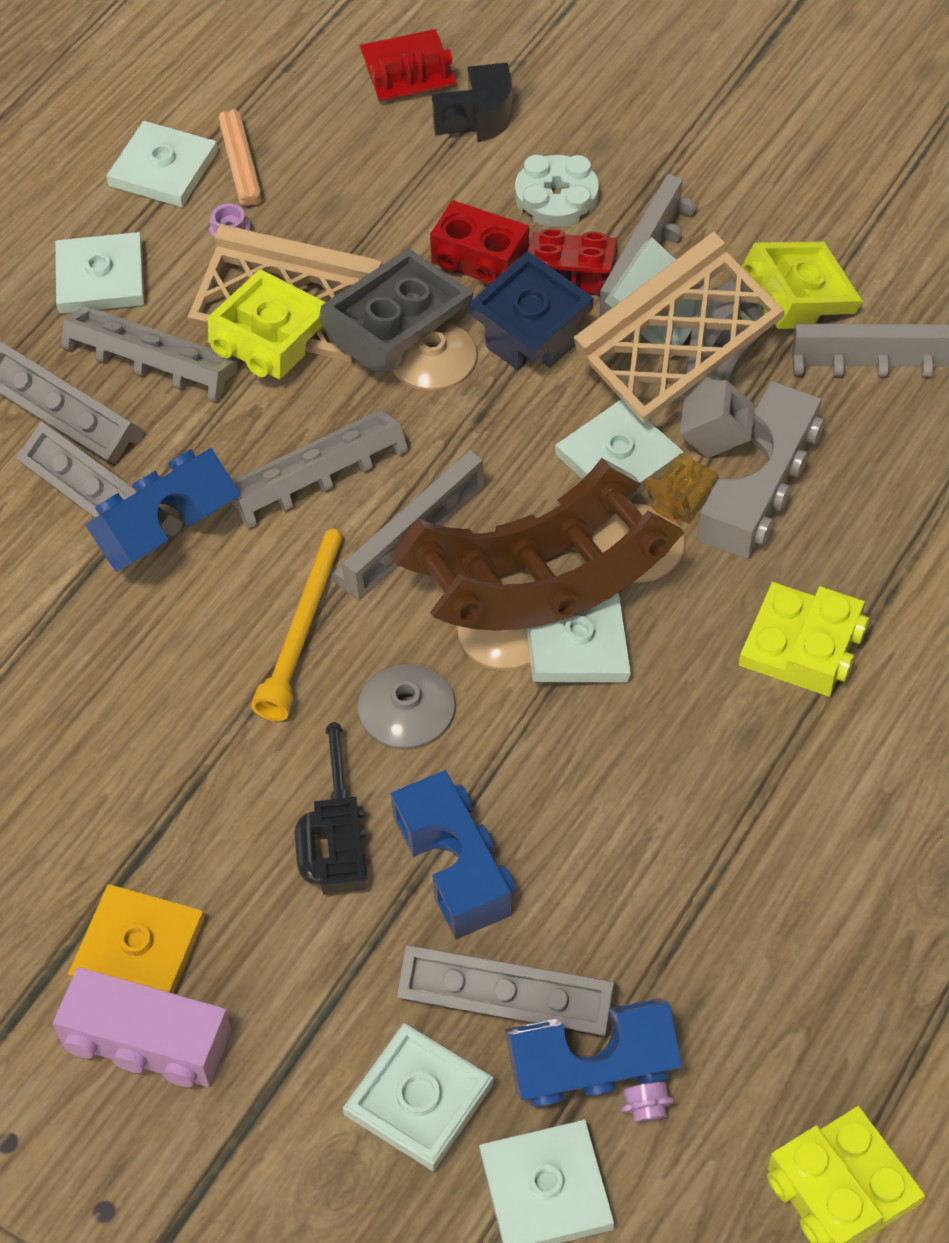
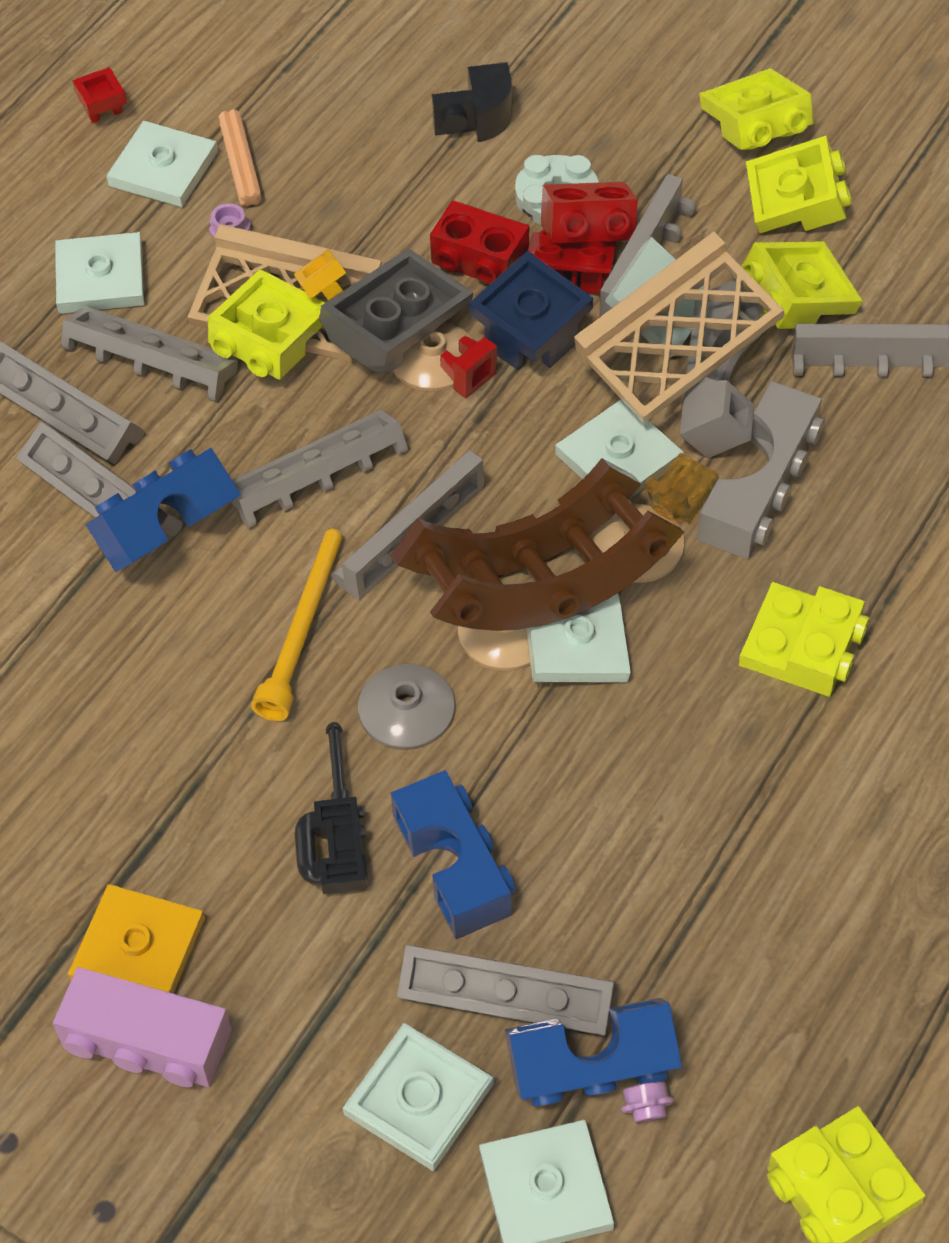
red hinge [359,29,456,101] -> none
none -> red tile [72,67,127,123]
none -> yellow tile [294,248,346,301]
none -> red tile [440,335,497,398]
none -> red brick [541,182,638,243]
none -> neon yellow plate [699,68,814,150]
none -> neon yellow plate [746,136,852,233]

